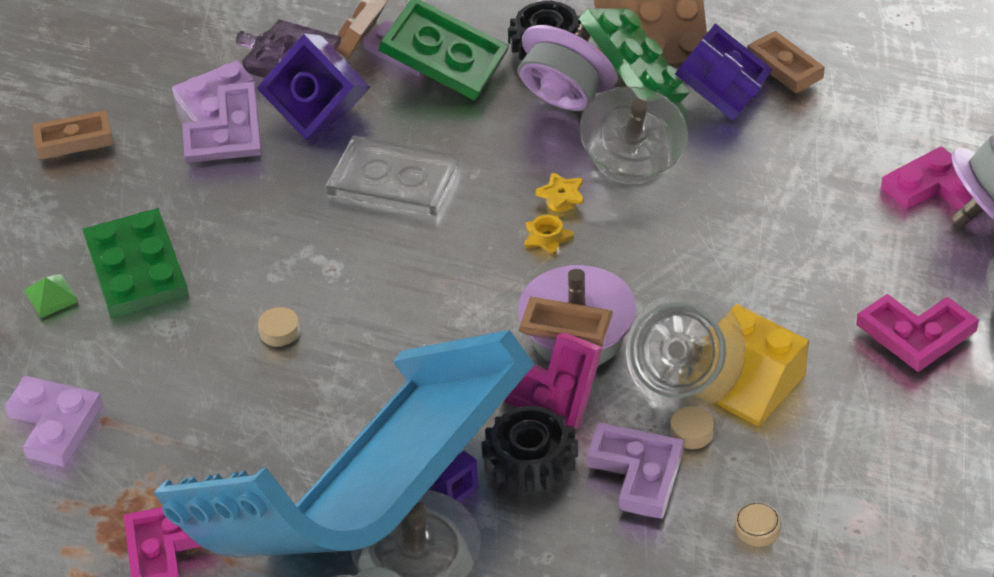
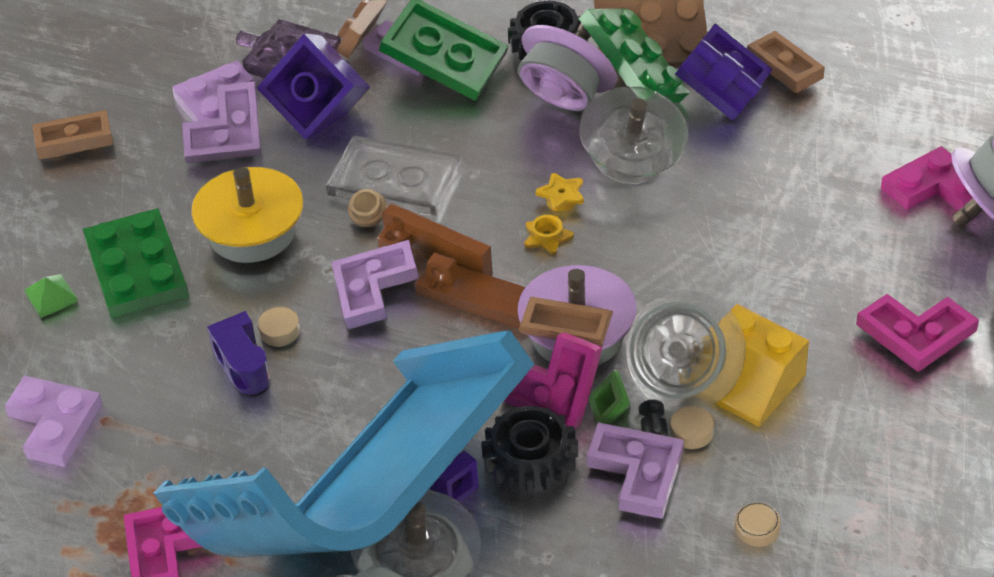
none -> yellow piece [191,167,303,263]
none -> dark purple leg [207,311,271,395]
none -> lavender plate [331,240,419,329]
none -> tan plate [348,189,387,227]
none -> dark orange hinge [377,203,493,276]
none -> dark orange hinge [415,253,526,329]
none -> bright green slope [589,370,630,425]
none -> black piece [639,399,669,437]

